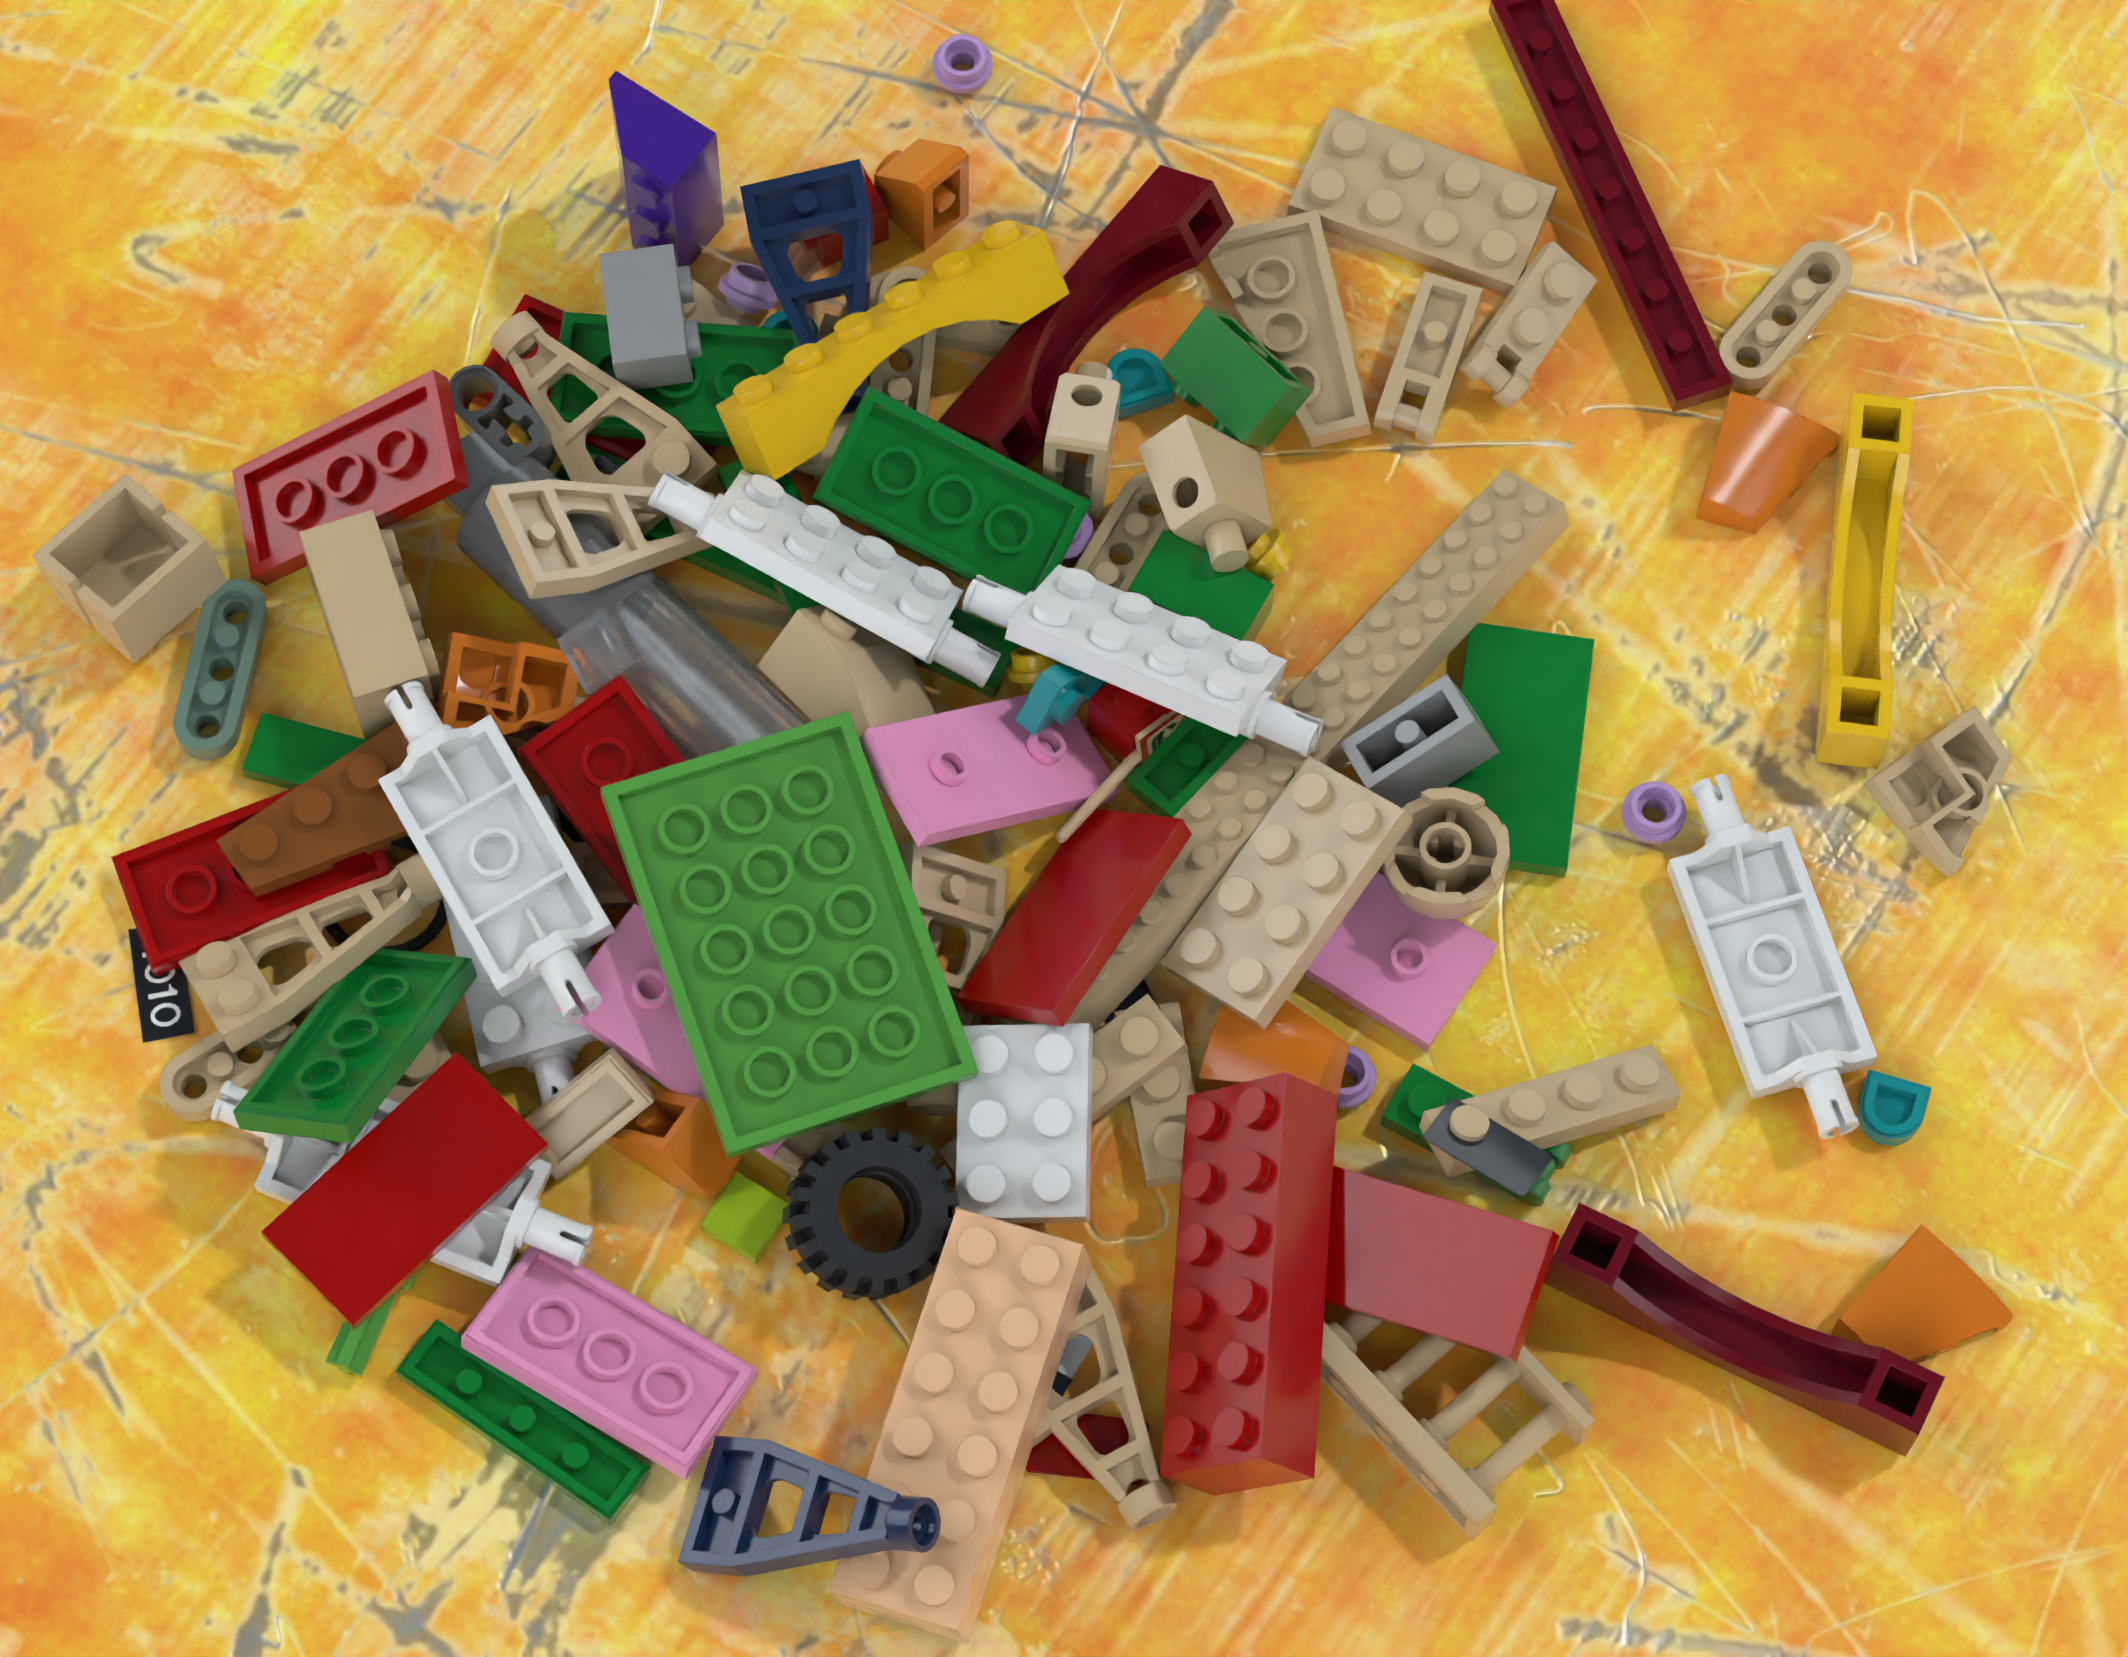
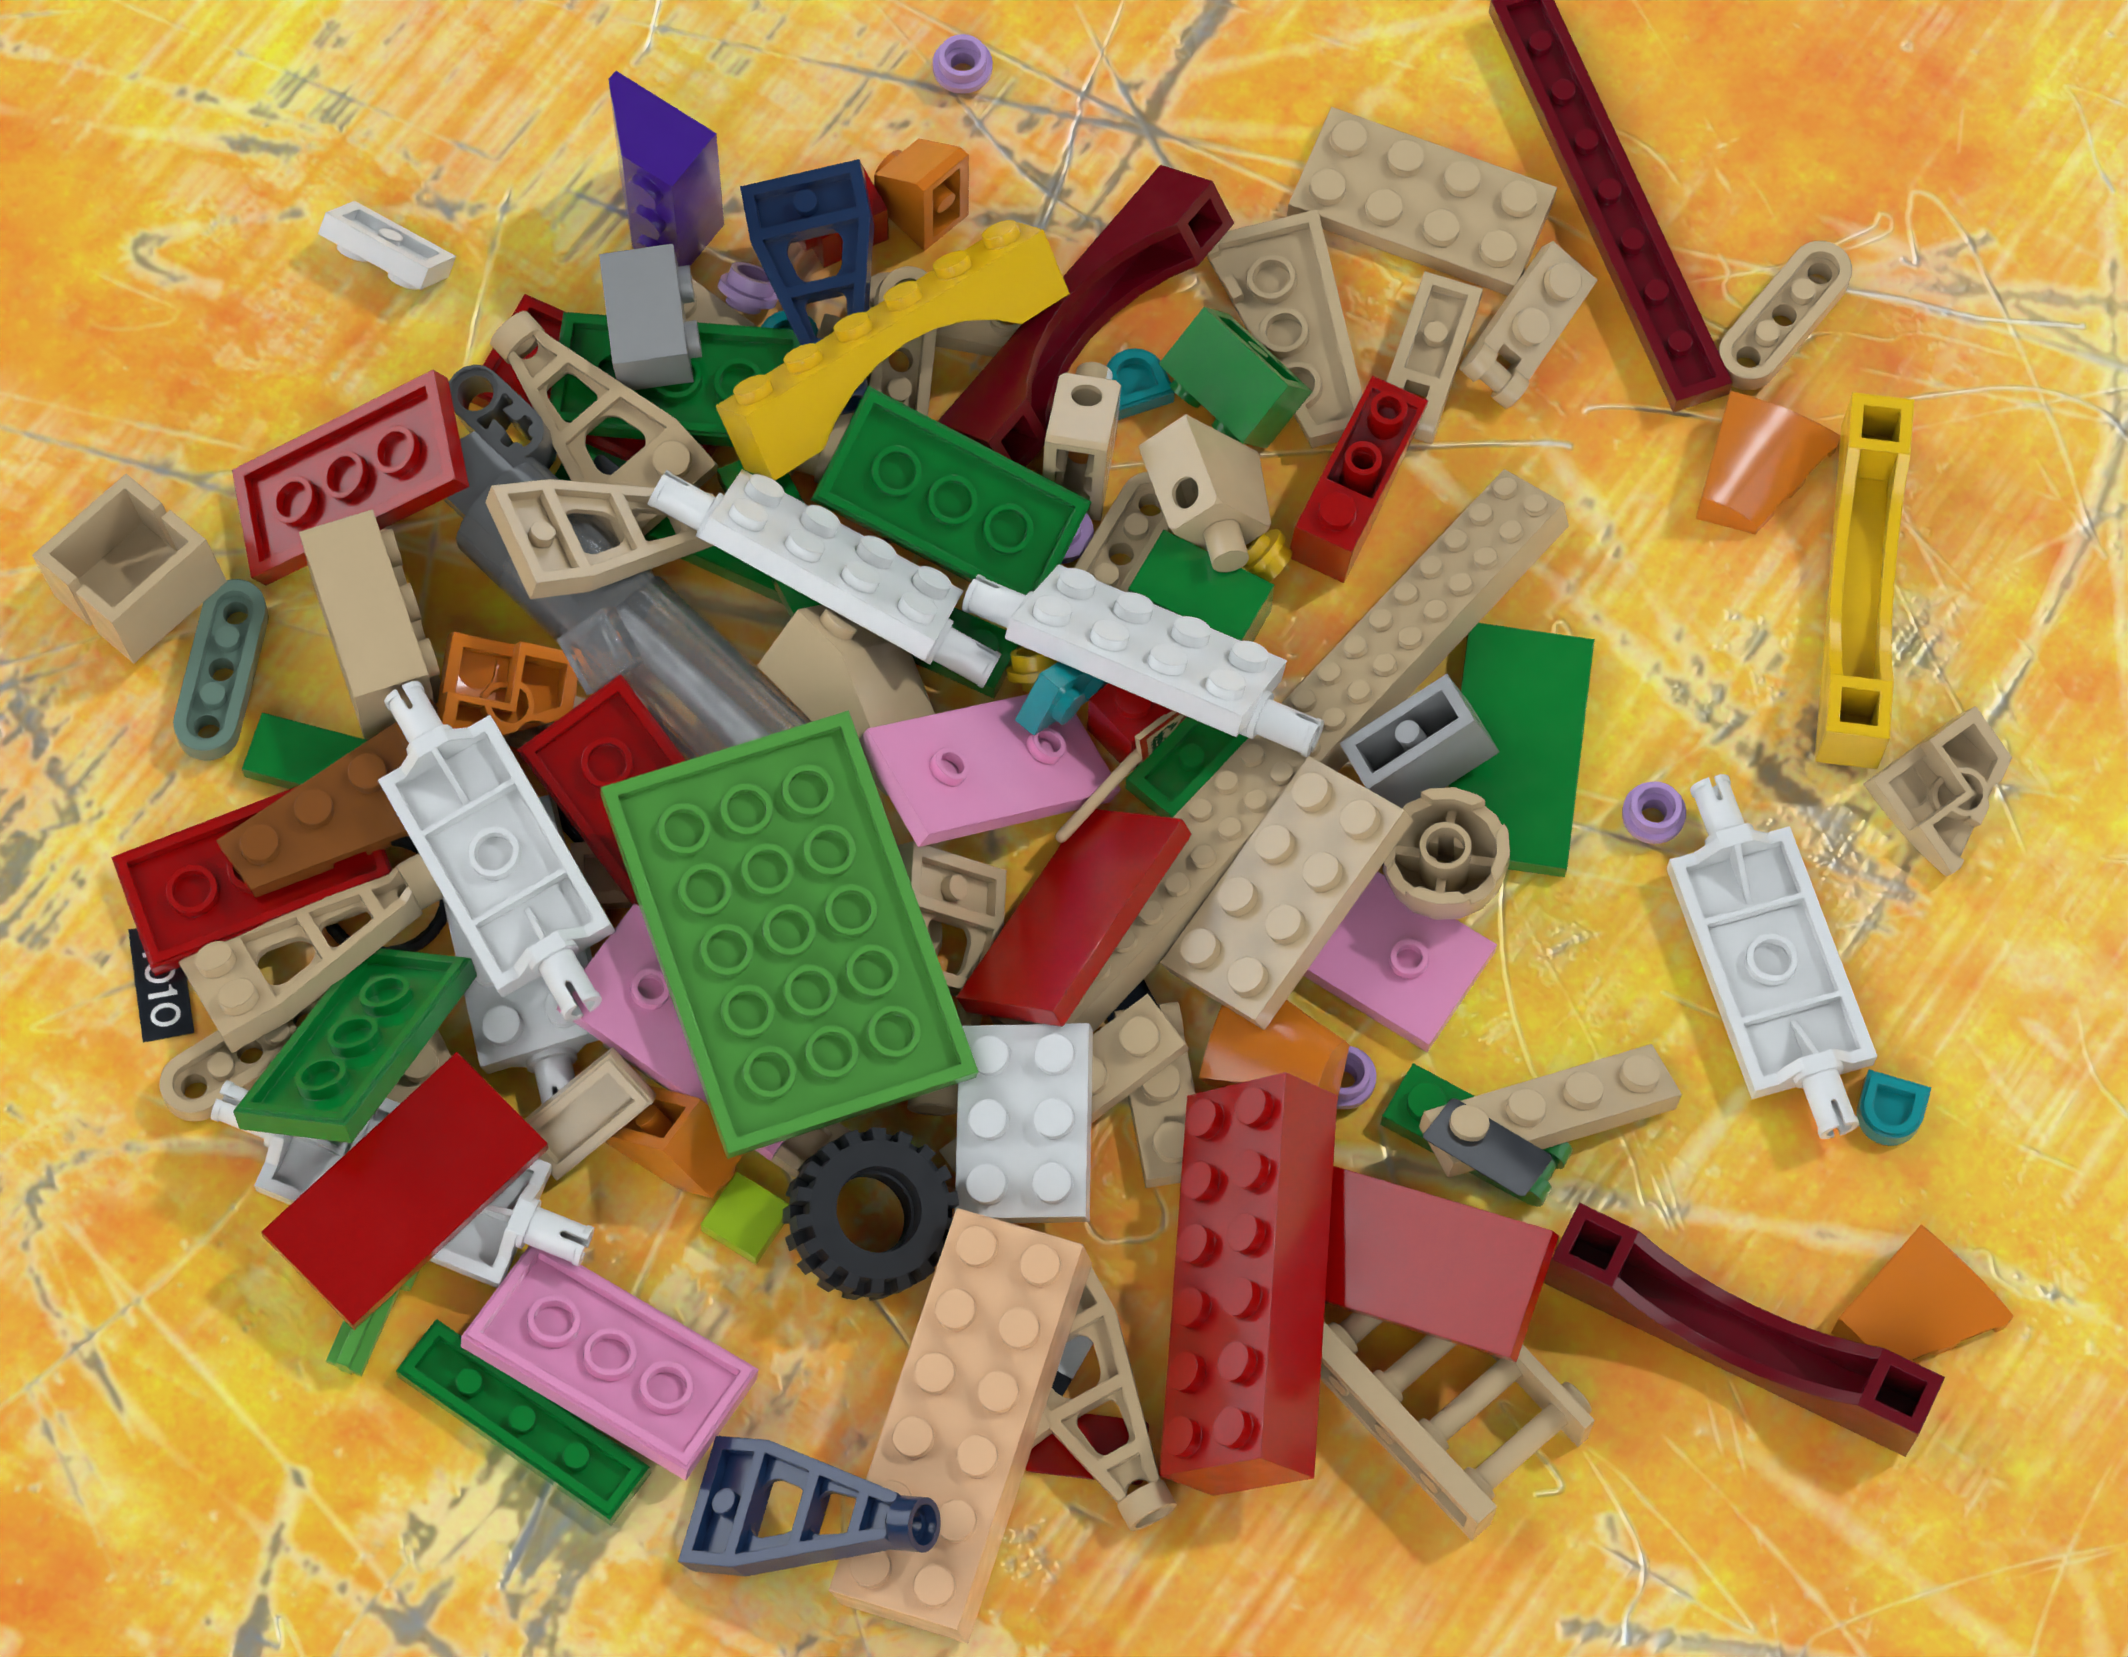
none -> white plate [318,201,456,290]
none -> red slope [1290,375,1429,583]

